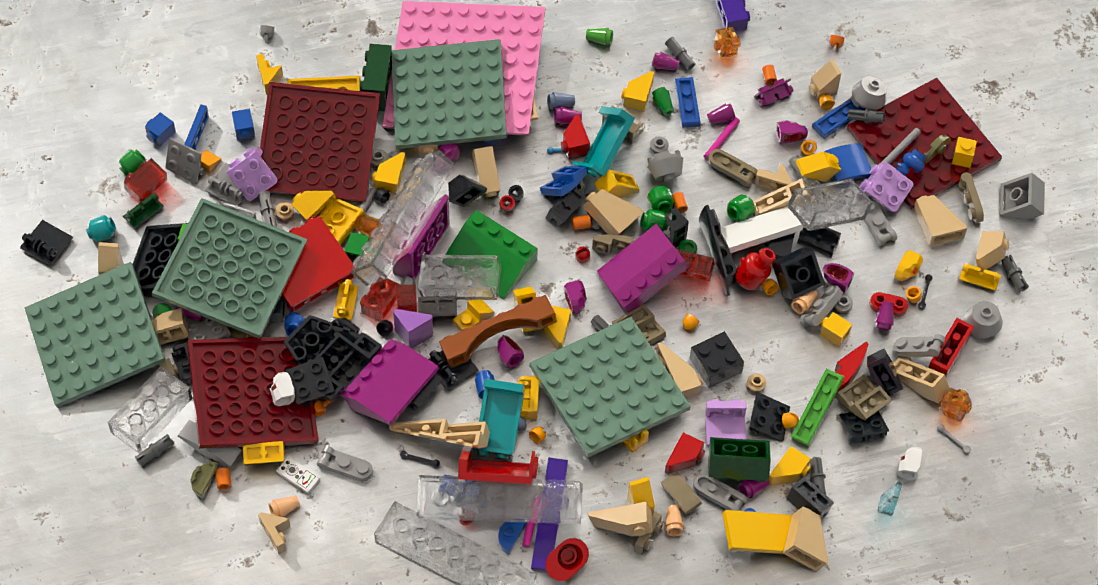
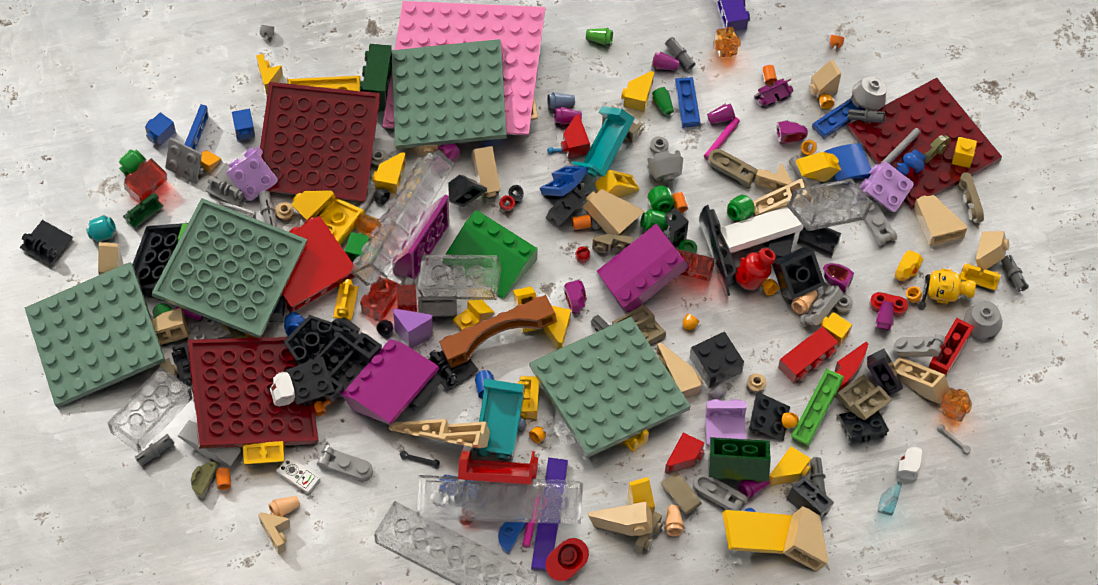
magenta rock [497,335,524,369] -> none
light grey slope [1000,173,1045,220] -> none
none -> light grey hinge [709,382,726,399]
none -> red brick [778,326,838,384]
none -> yellow piece [928,268,976,304]

